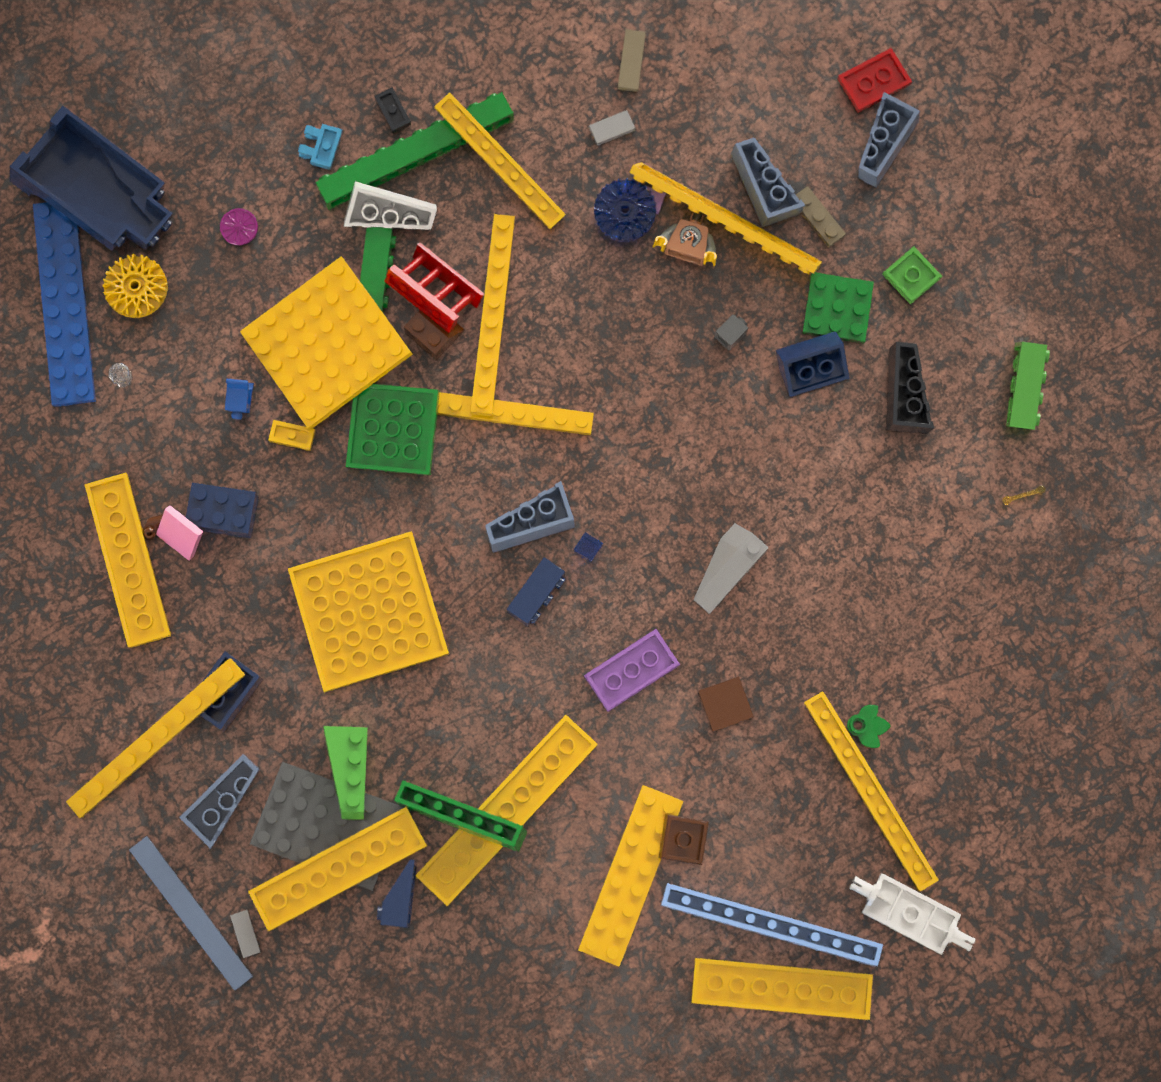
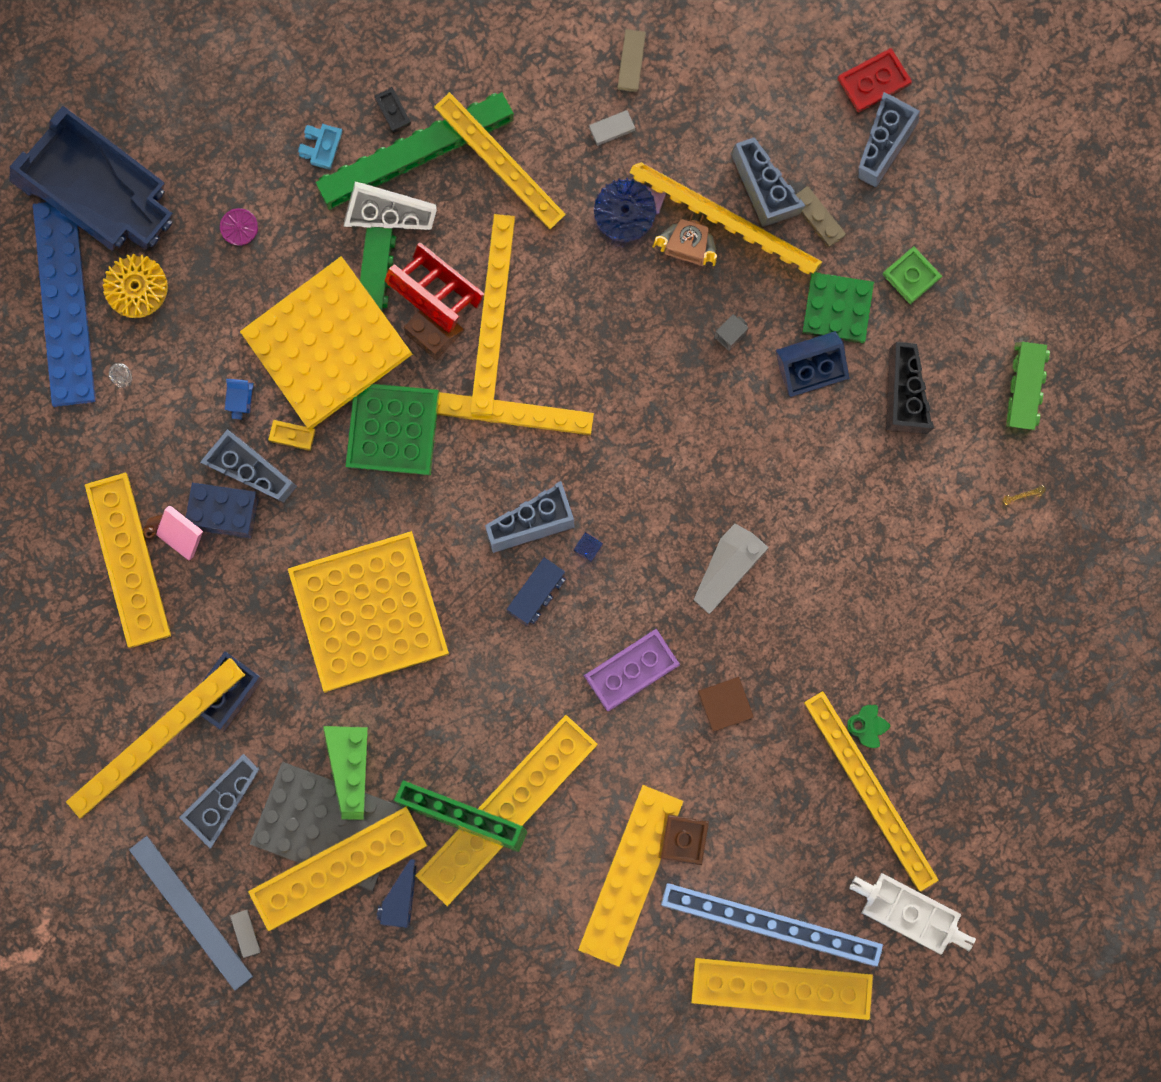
none -> sand blue wedge [200,429,297,502]

